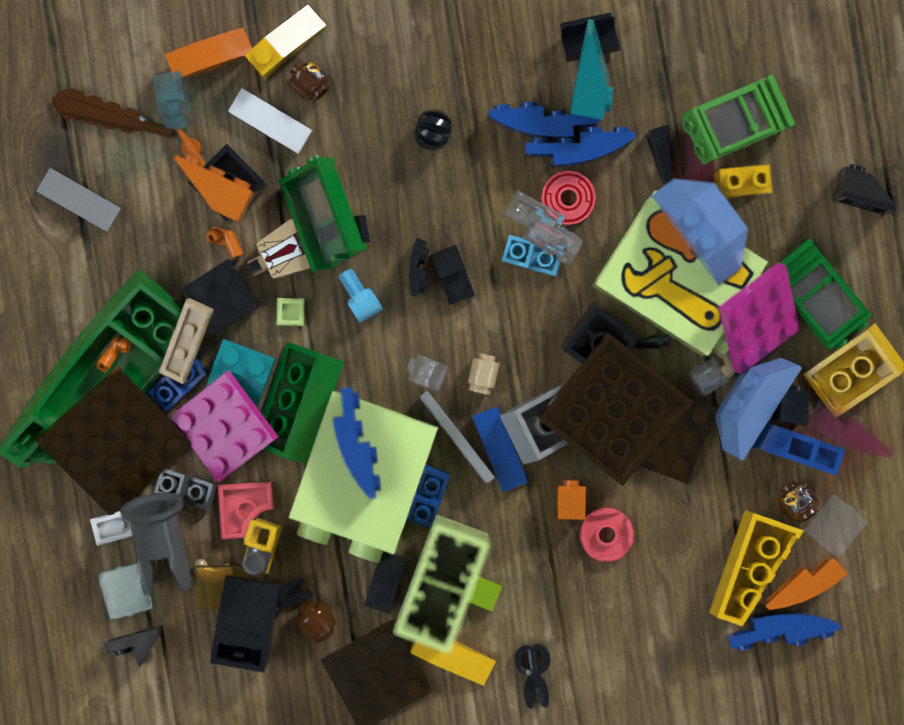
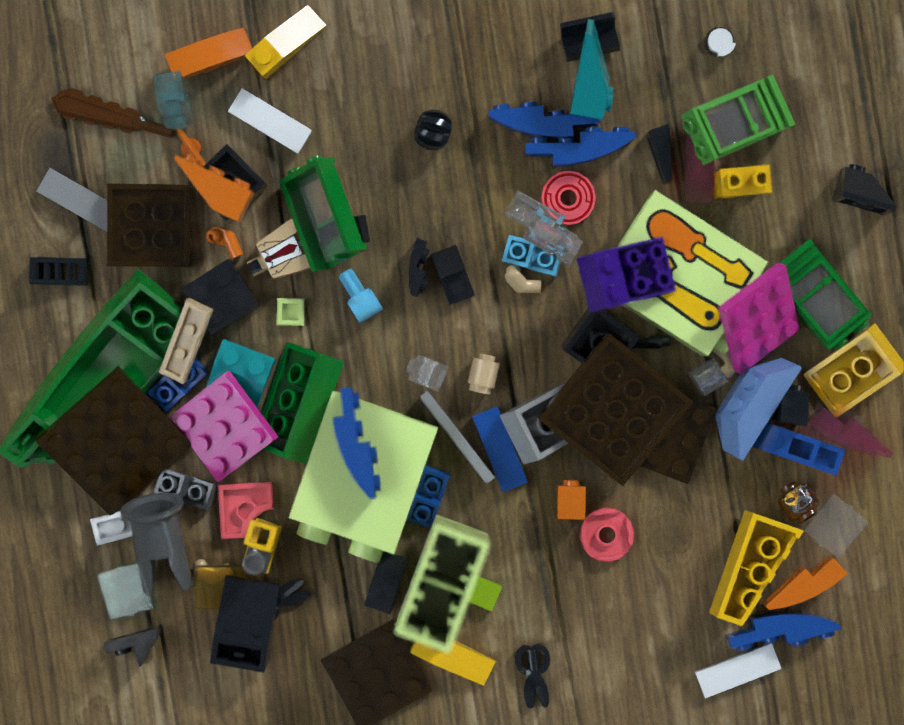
orange arm [96,335,132,372] -> none
reddish brown head [289,61,330,102] -> none
reddish brown head [295,600,336,643] -> none
medium blue wedge [651,179,748,285] -> none
none -> black slope [29,257,88,286]
none -> dark brown plate [107,183,190,267]
none -> tan arm [505,265,541,293]
none -> dark purple slope [576,237,676,312]
none -> white tile [695,643,782,698]
none -> white piece [704,27,736,58]

